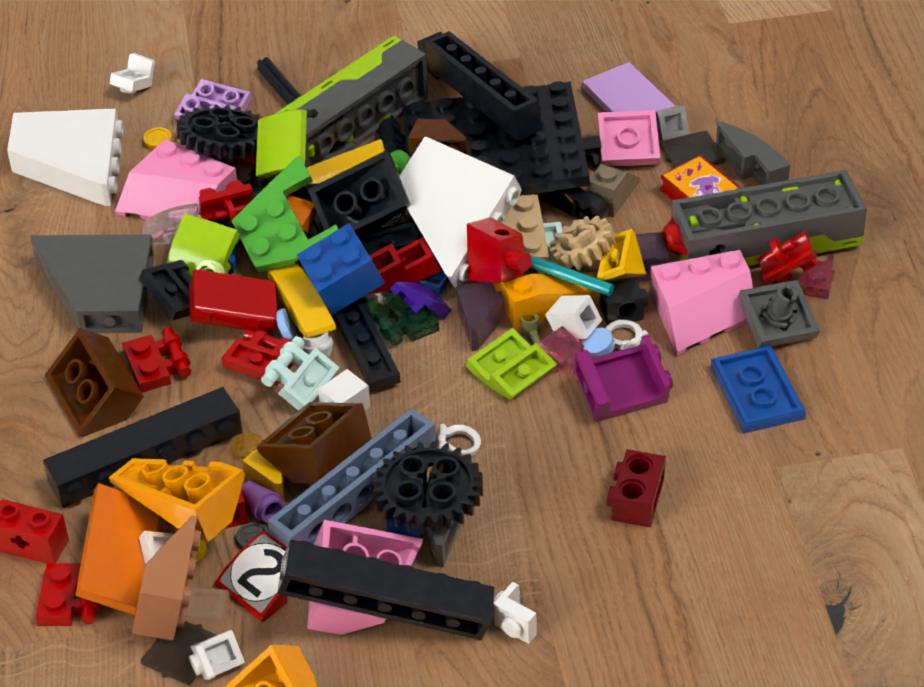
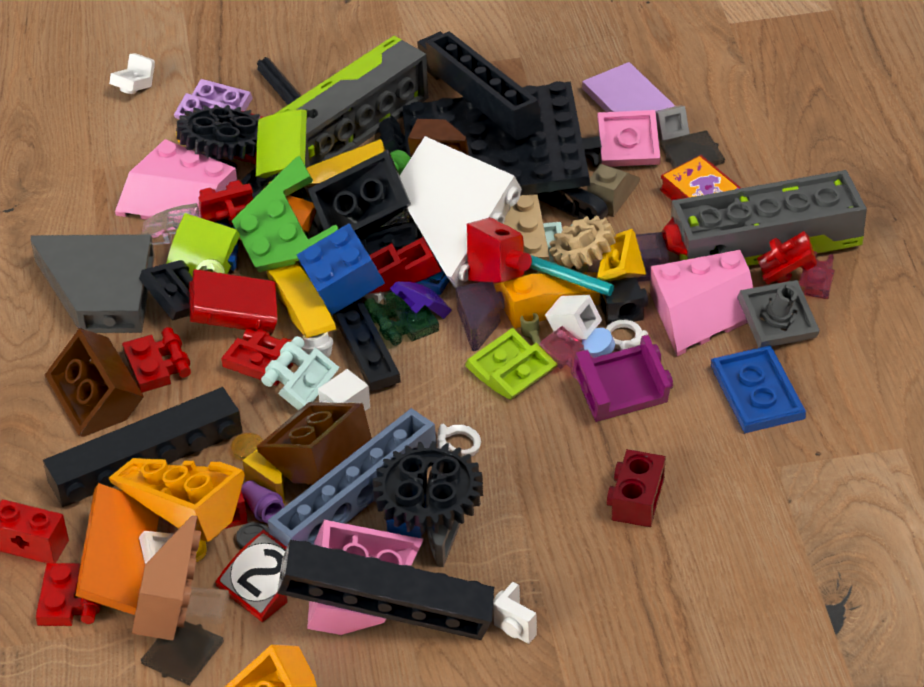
white slope [7,108,124,206] -> none
yellow piece [143,127,172,150] -> none
white bracket [189,630,245,680] -> none
light blue piece [276,308,297,340] -> none
dark grey slope [716,122,790,185] -> none

